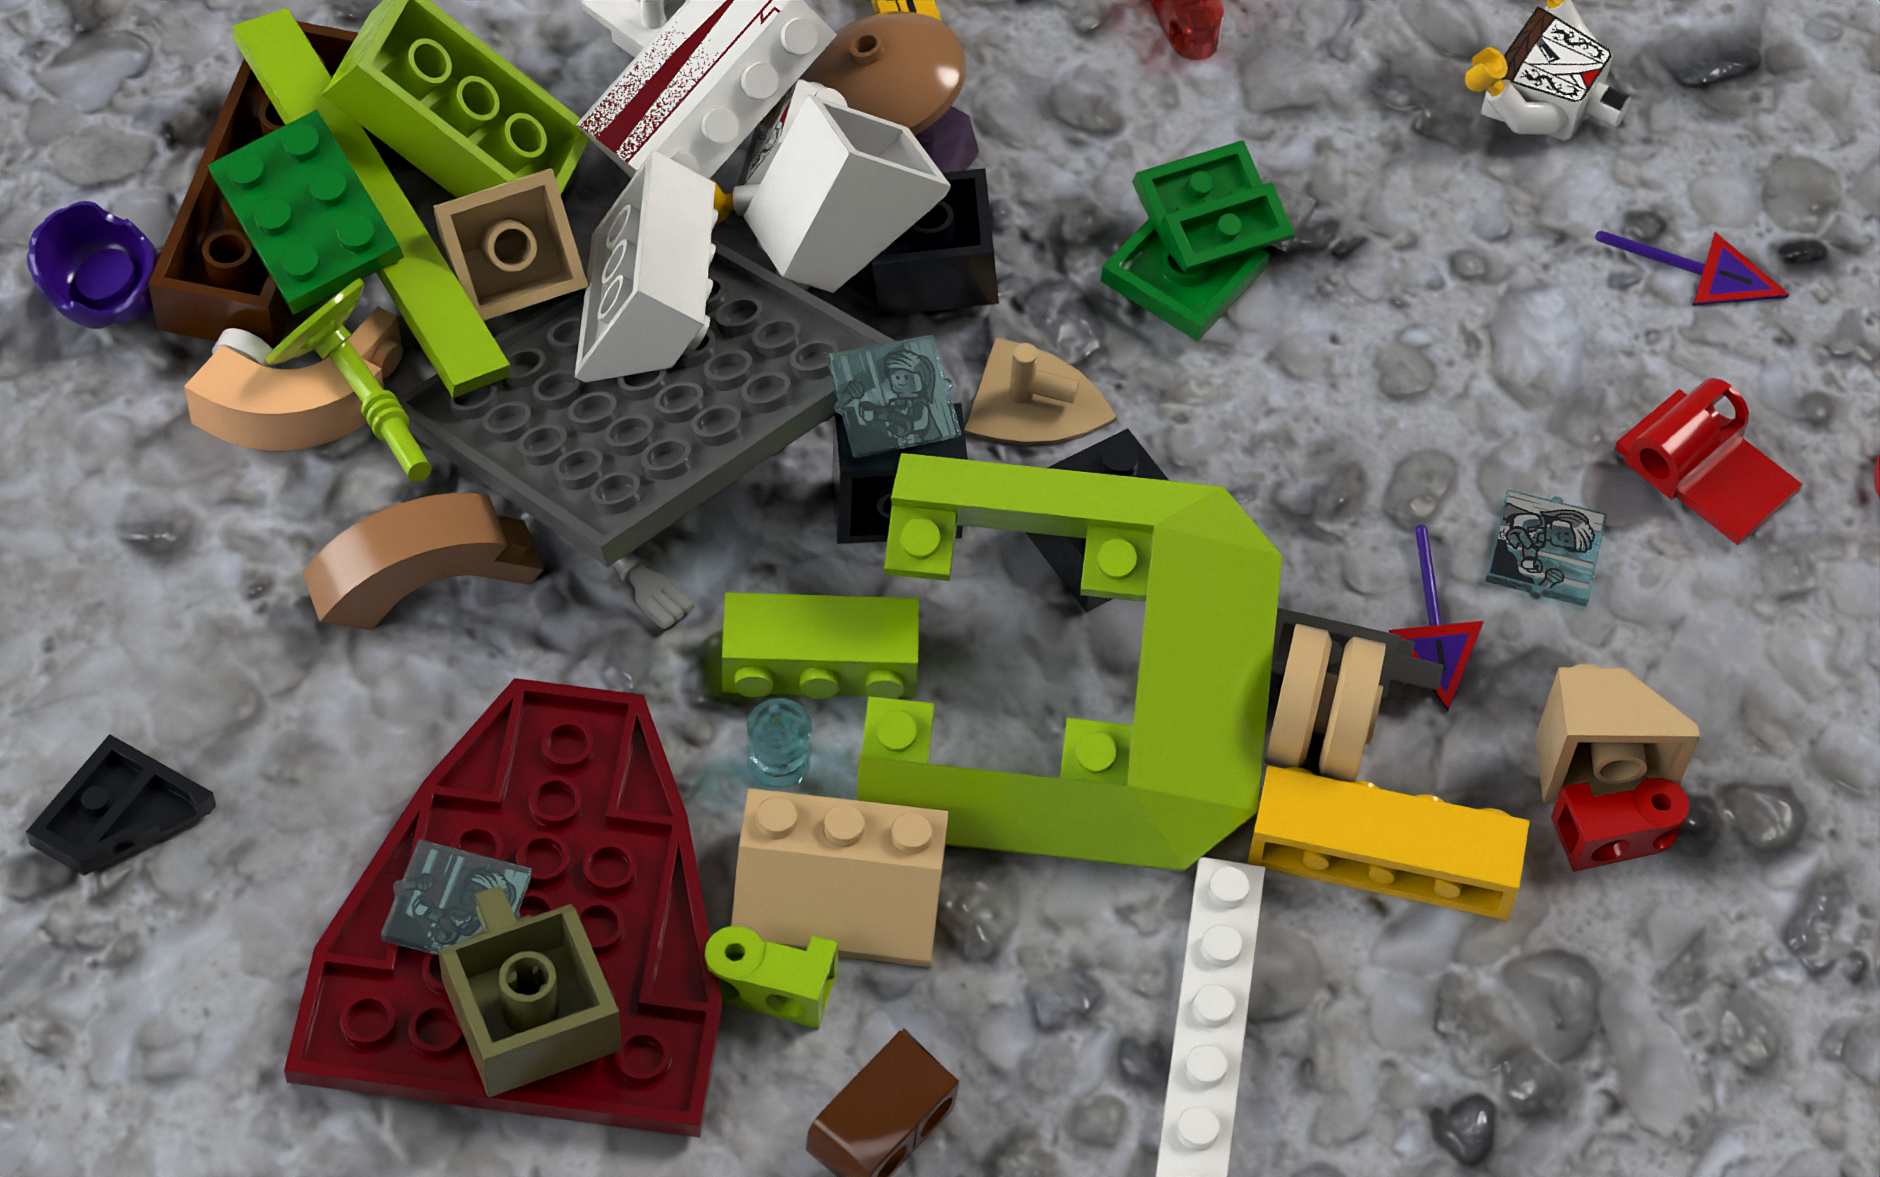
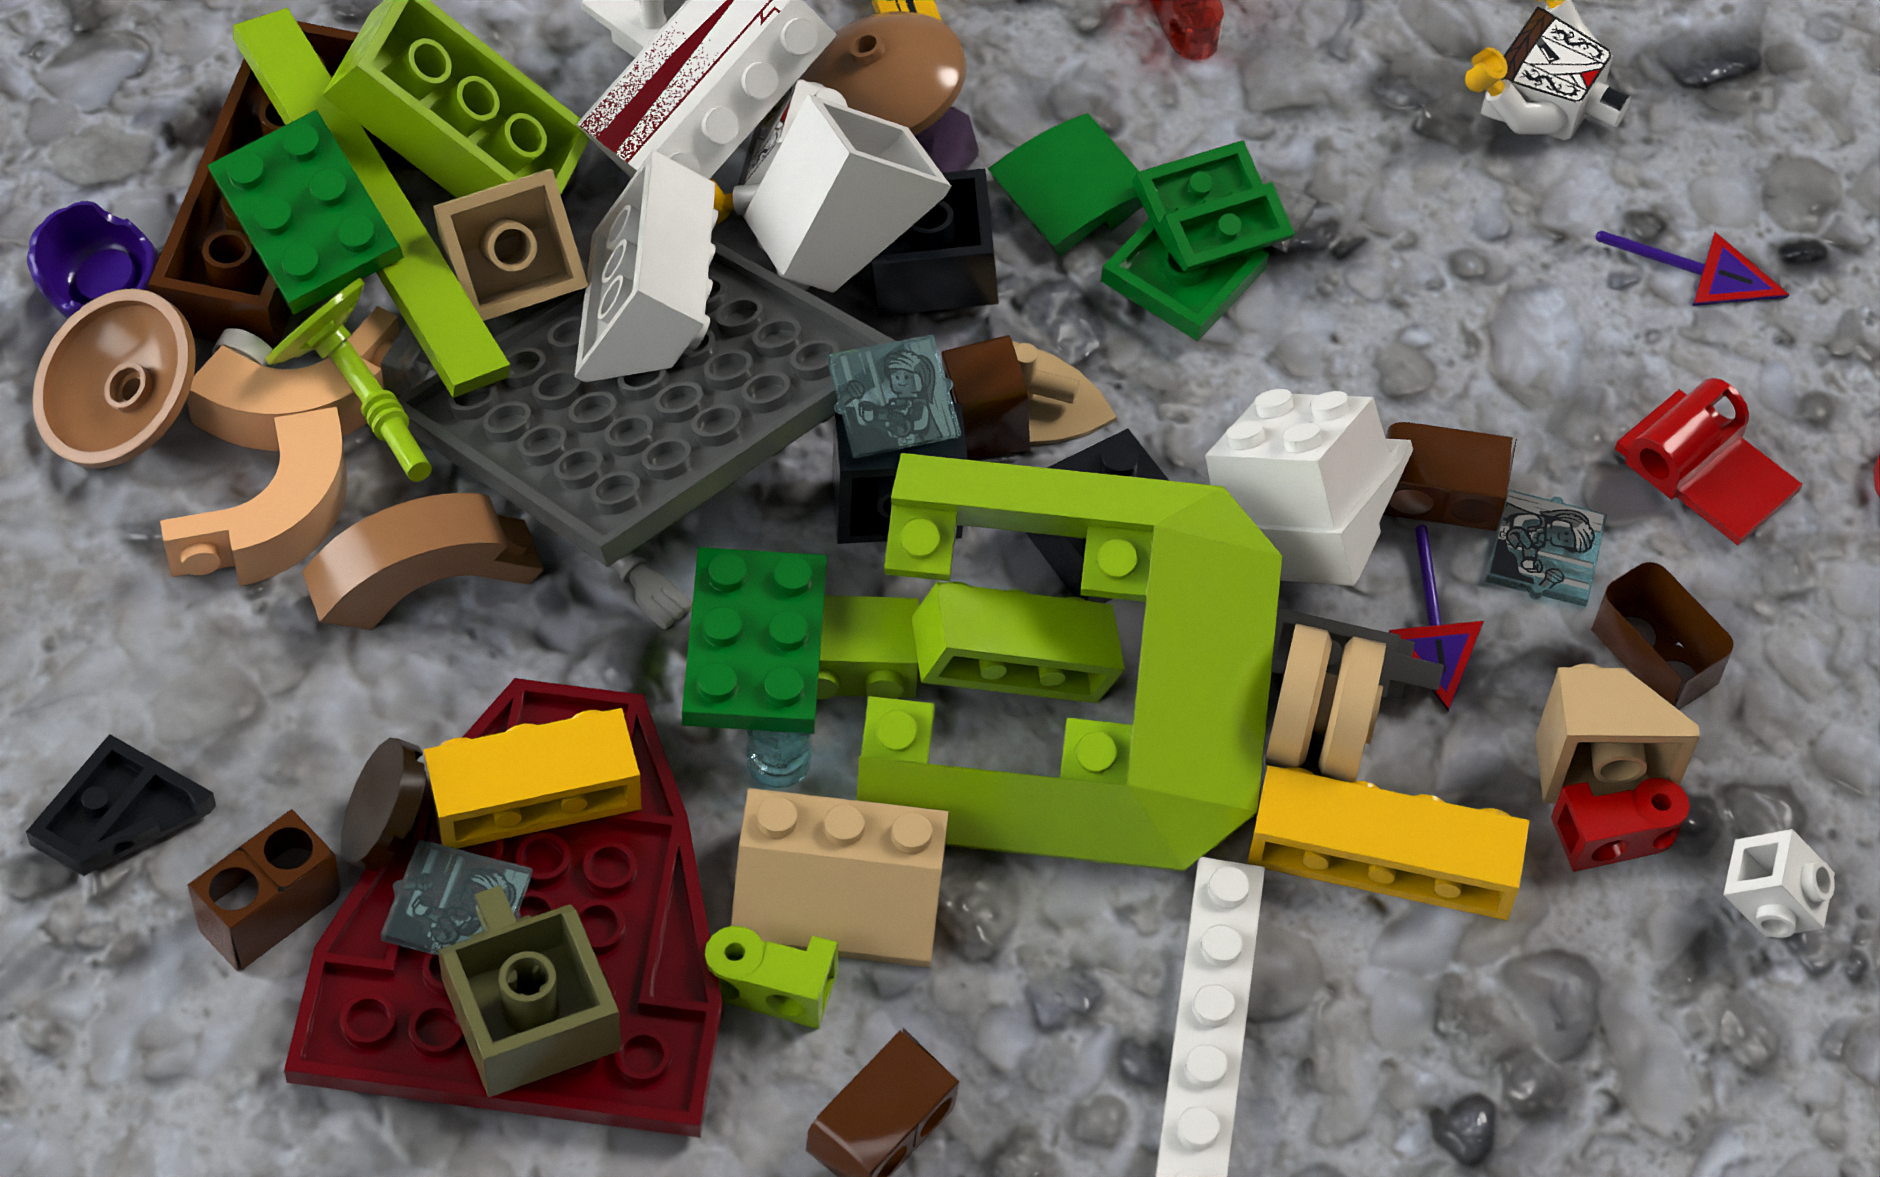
none -> medium nougat dish [33,289,196,468]
none -> light nougat arch [160,407,348,587]
none -> reddish brown piece [187,809,341,972]
none -> dark brown tile [341,738,426,871]
none -> clear tile [381,323,433,399]
none -> yellow brick [423,708,641,851]
none -> green plate [682,547,827,734]
none -> lime brick [911,581,1125,703]
none -> reddish brown piece [941,335,1030,460]
none -> green slope [987,113,1143,257]
none -> white piece [1205,389,1413,586]
none -> reddish brown piece [1383,422,1517,531]
none -> reddish brown piece [1591,562,1734,710]
none -> white brick [1723,829,1835,938]

